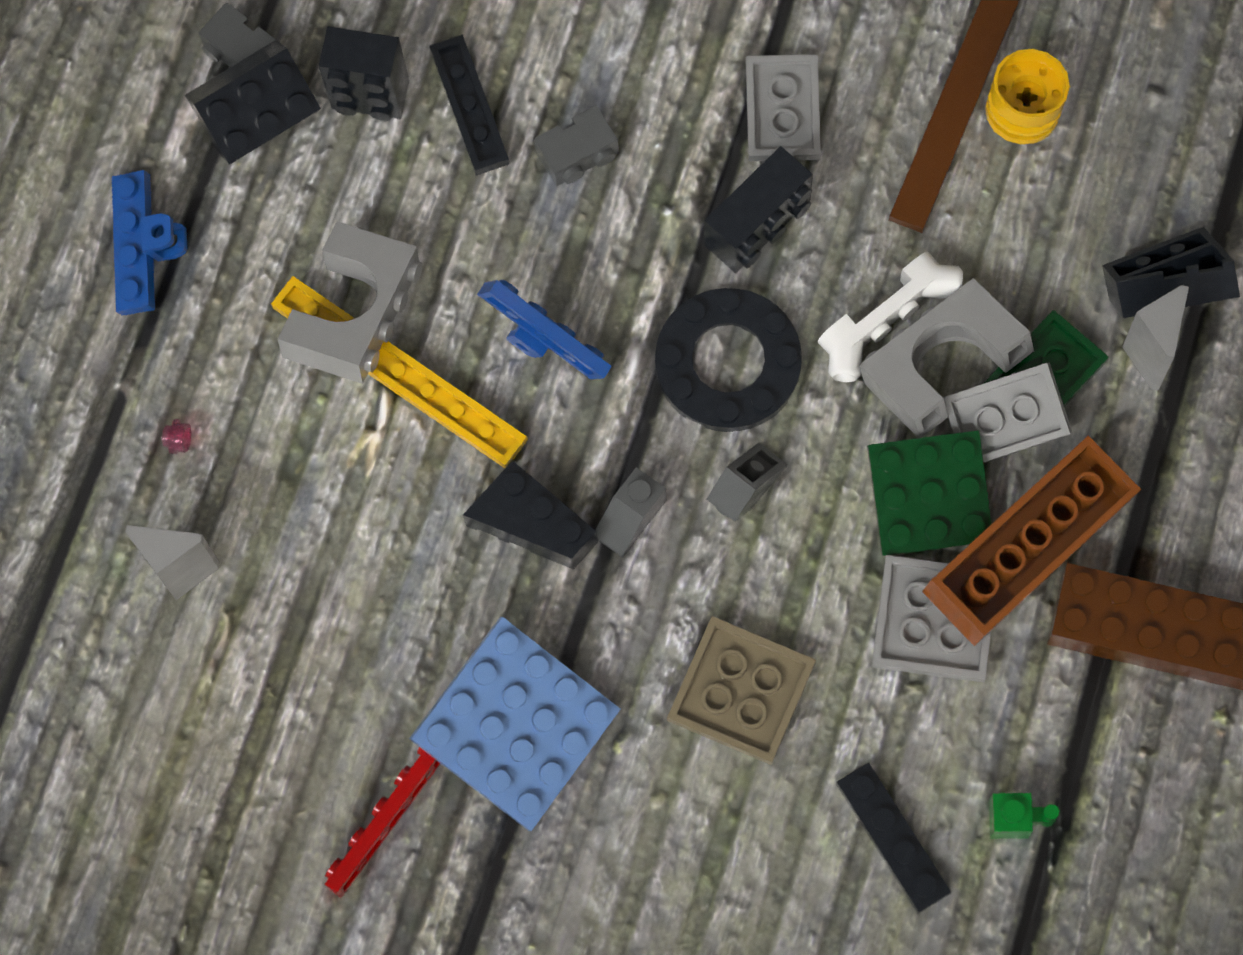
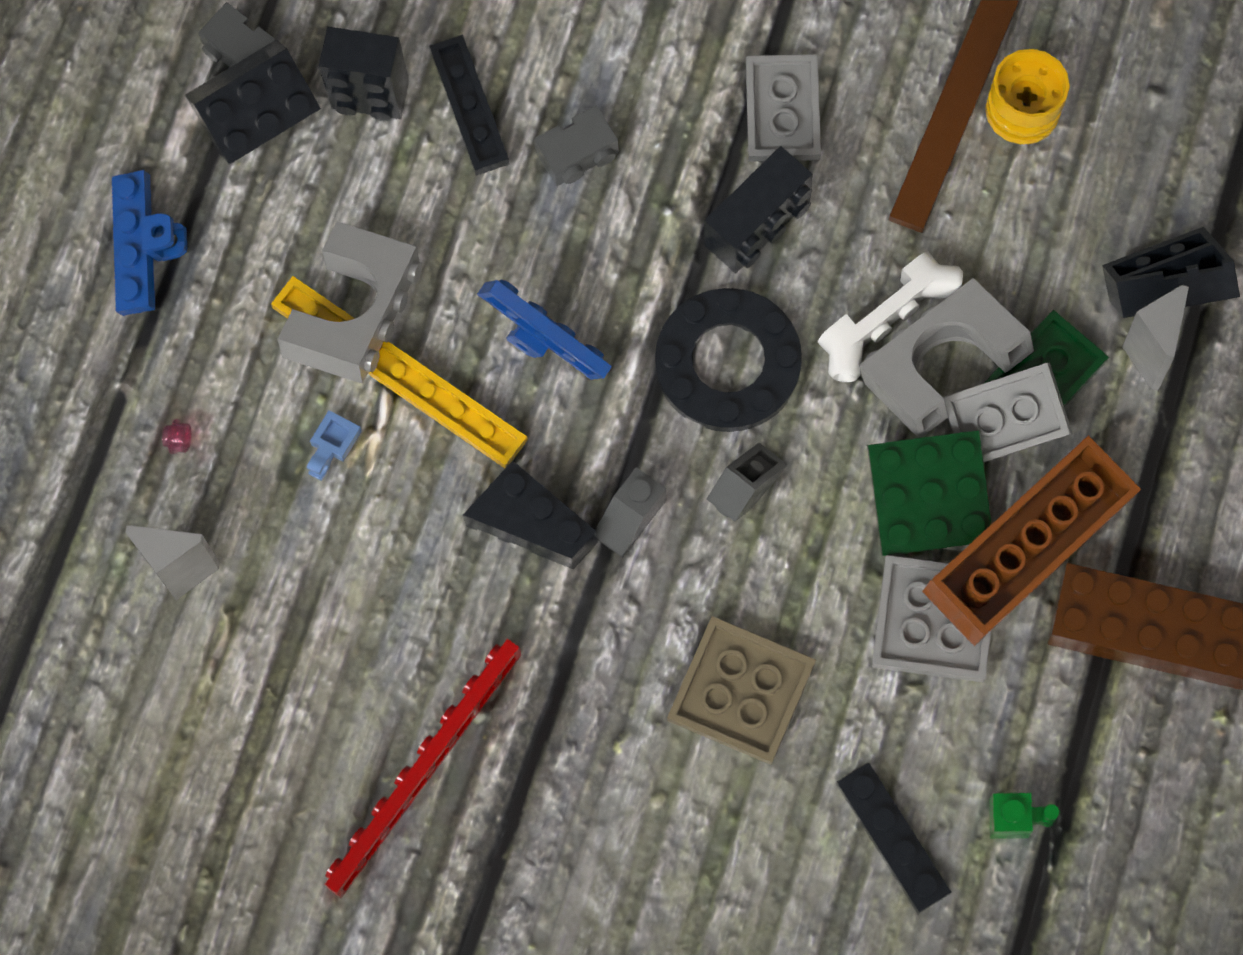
medium blue plate [409,617,620,831] -> none
none -> medium blue plate [307,410,362,481]

